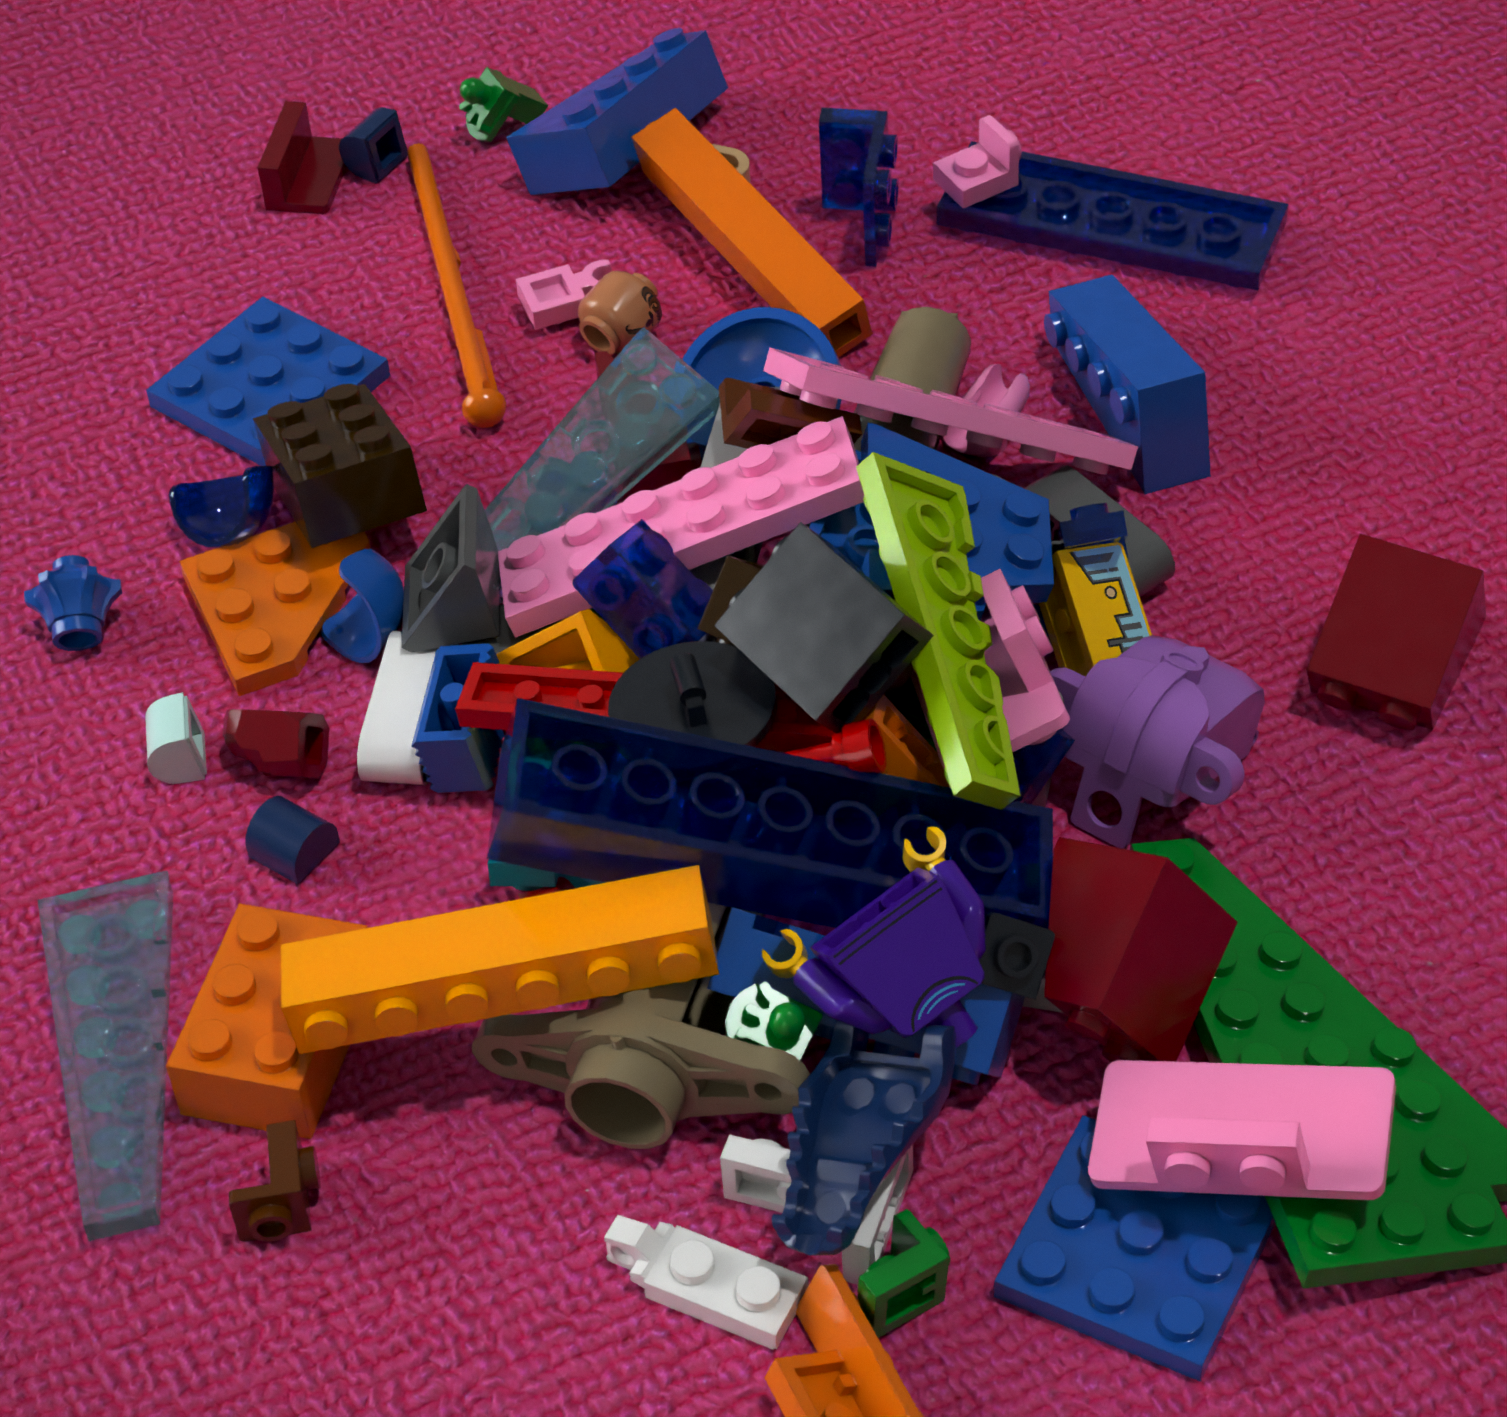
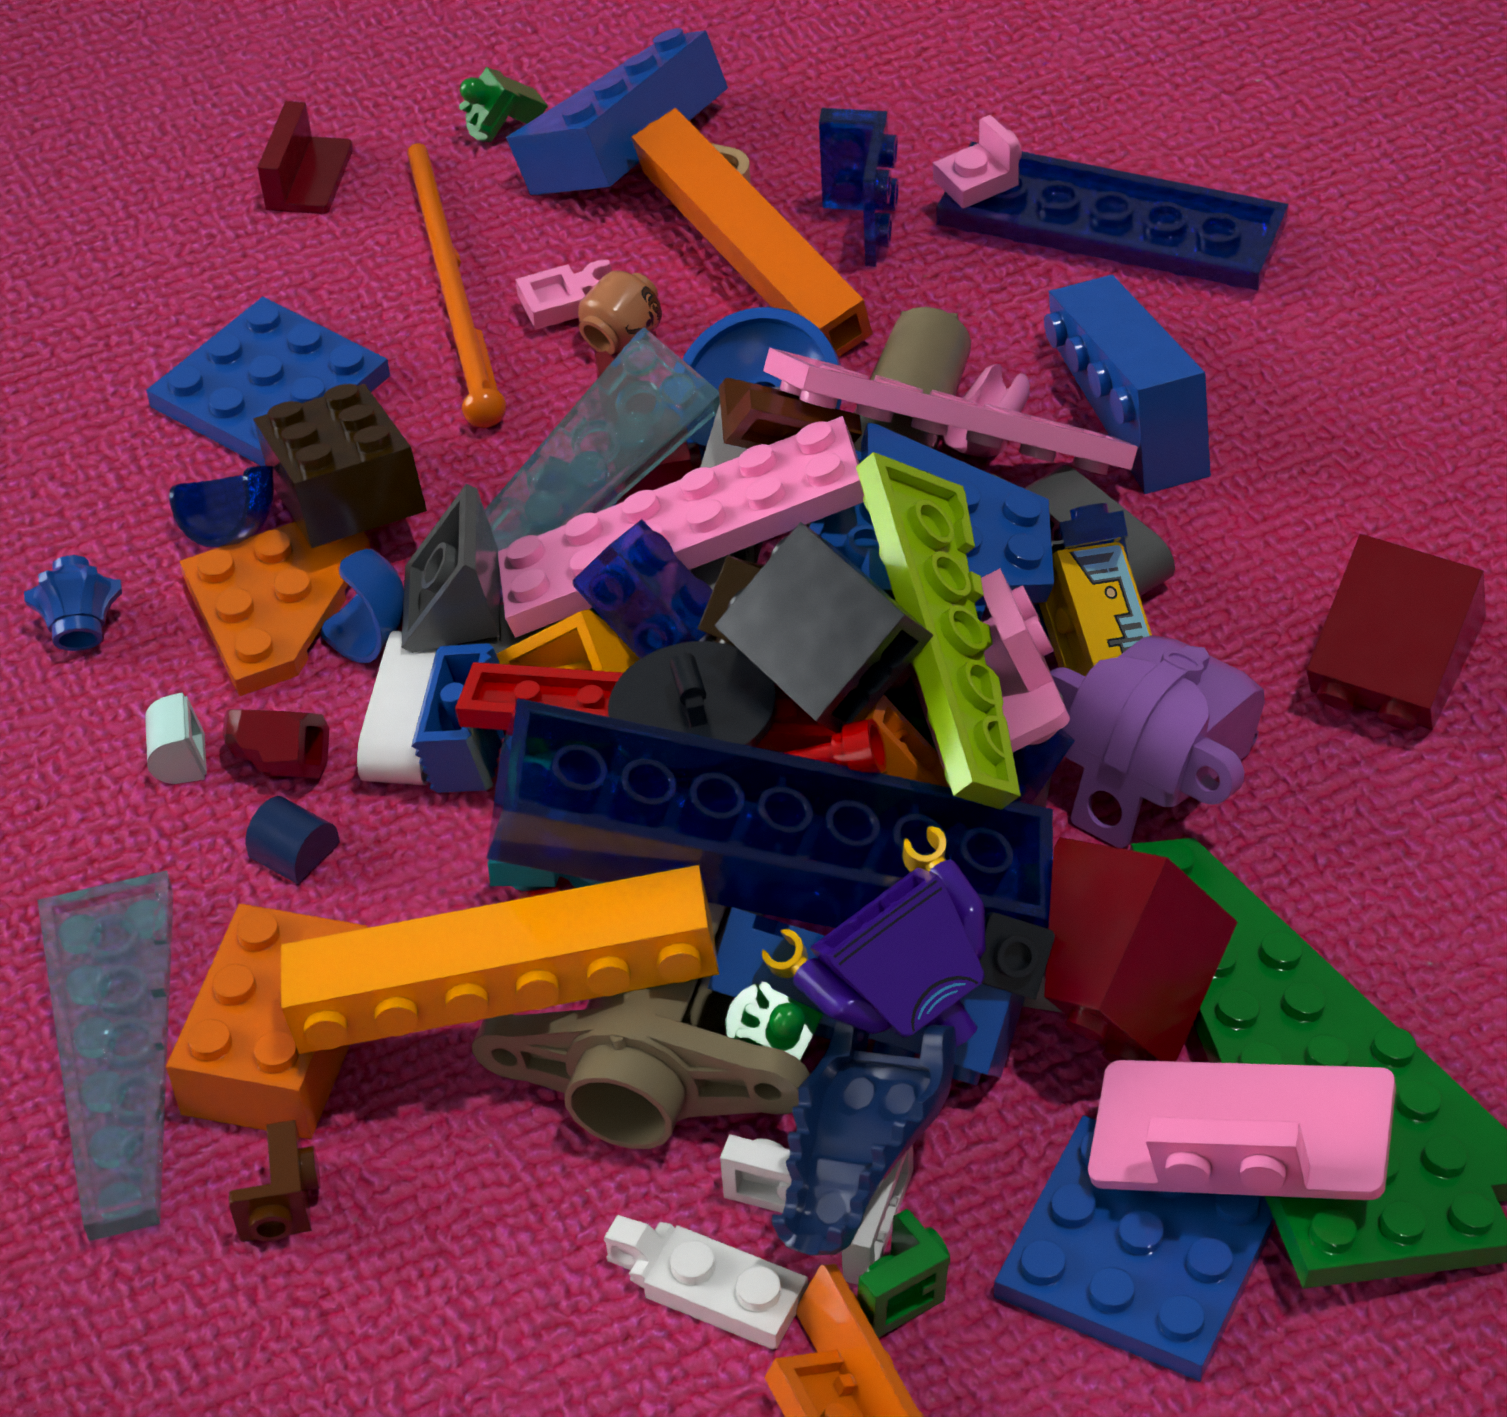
dark blue brick [339,107,408,184] -> none

